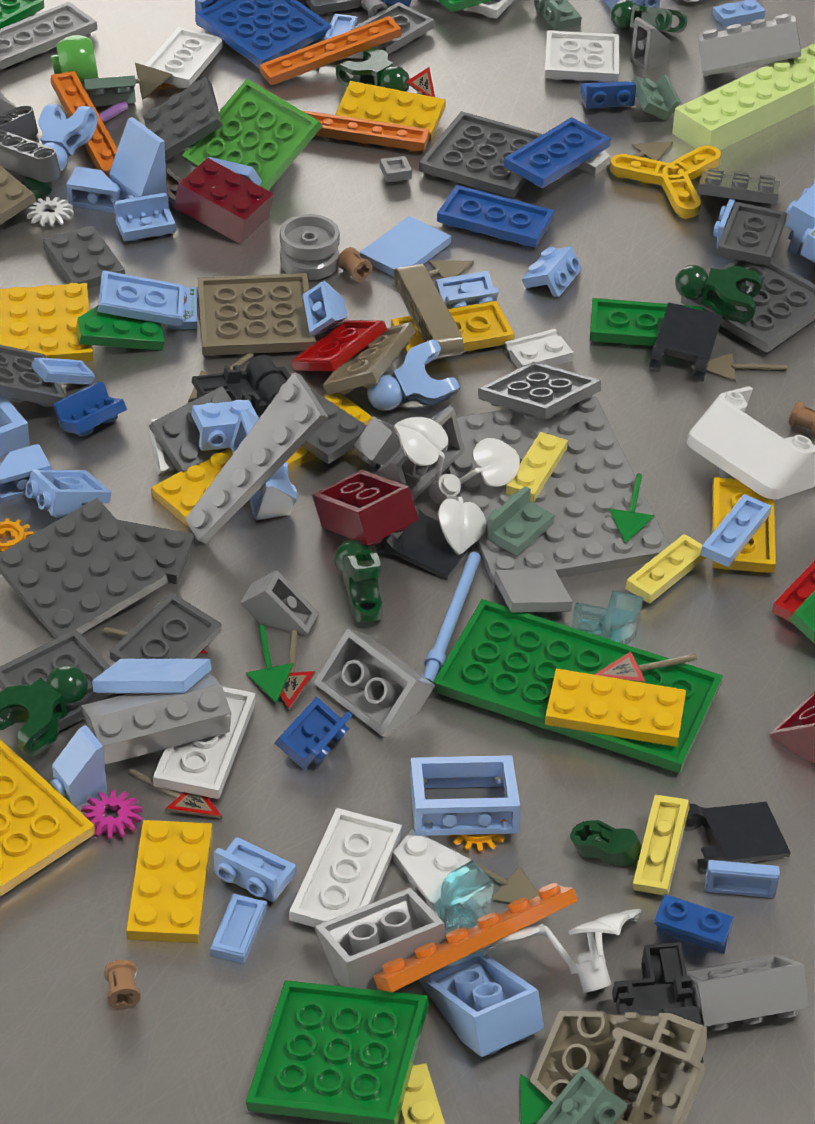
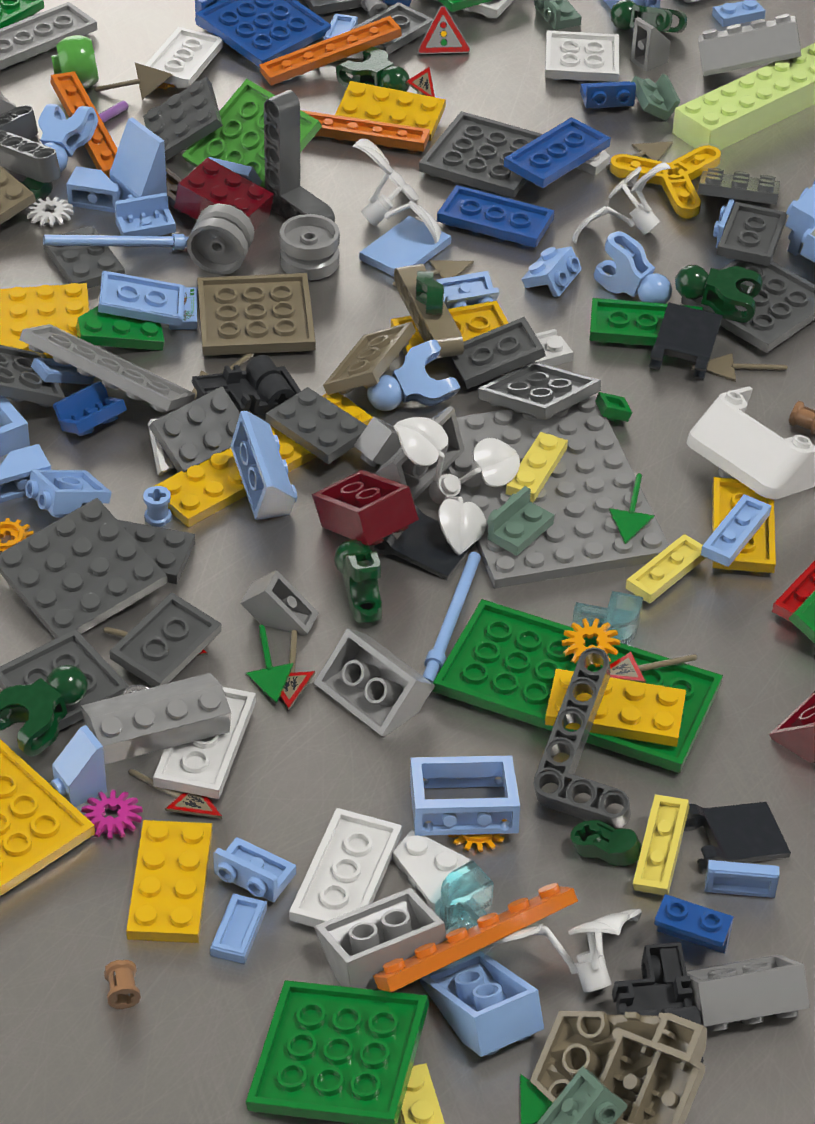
sand green bracket [83,75,136,107] -> none
light blue tile [92,659,212,694] -> none
light grey wing [185,373,329,544] -> none
light blue bracket [191,400,258,451] -> none
blue bracket [274,696,353,770] -> none
red tile [291,320,388,371] -> none
light blue slope [302,280,348,335] -> none
medium nougat bush [337,247,373,282] -> none
light grey plate [380,156,412,182] -> none
dark tan piece [452,849,539,904] -> none
light grey tile [494,569,573,613] -> none
none -> light grey plate [19,324,196,413]
none -> light blue bar [43,234,189,250]
none -> light blue bush [143,486,172,527]
none -> light grey wheel [187,203,254,275]
none -> dark grey beam [264,90,335,223]
none -> white plant [353,139,441,244]
none -> dark green piece [416,271,444,315]
none -> piece [417,6,471,54]
none -> dark grey plate [449,317,546,389]
none -> dark grey beam [533,647,631,829]
none -> light orange gear [562,618,620,667]
none -> white plant [572,162,671,244]
none -> light blue piece [594,231,672,304]
none -> green plate [595,392,633,422]

